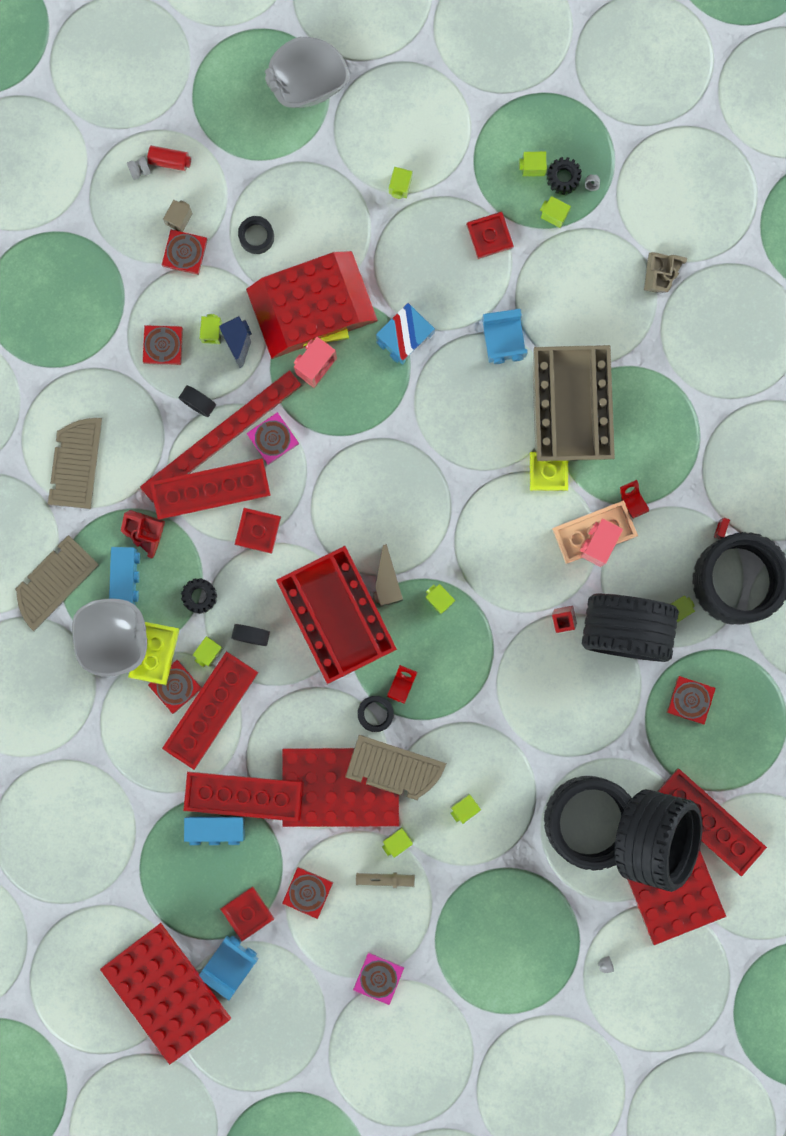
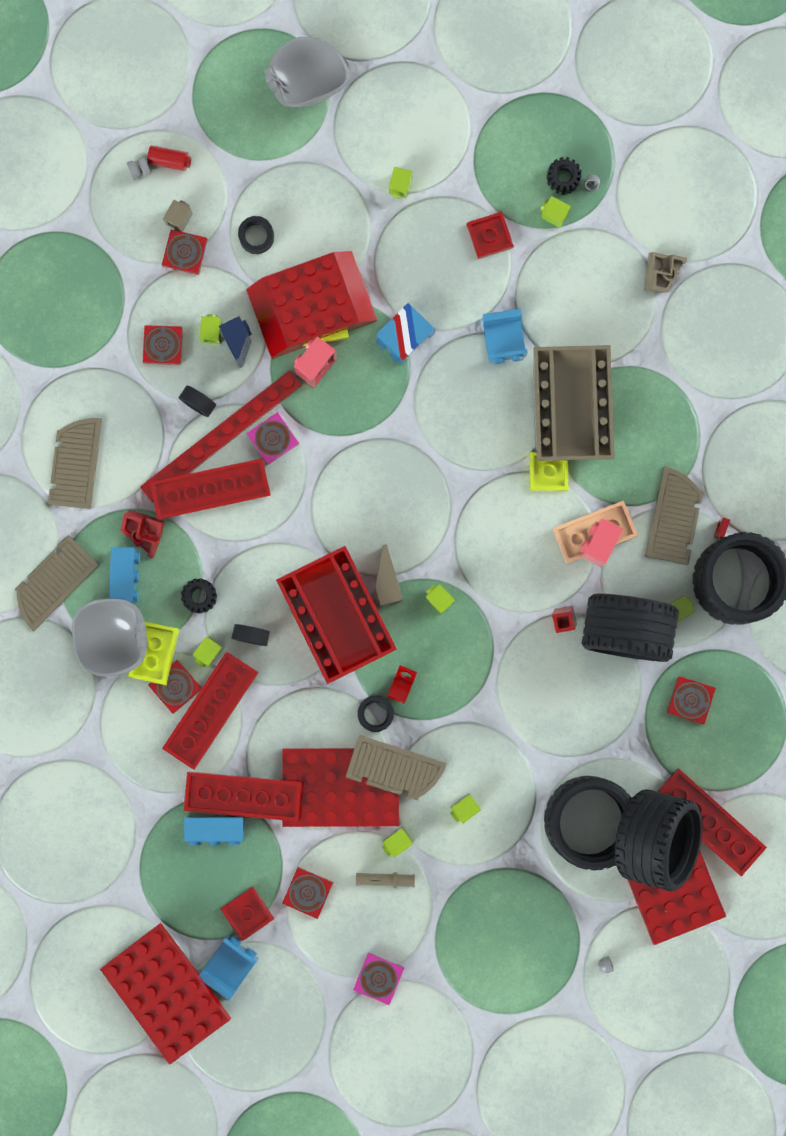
red plate [235,508,281,554] -> none
lime brick [519,151,547,176] -> none
red bracket [620,480,650,519] -> none
none -> dark tan piece [645,466,703,565]

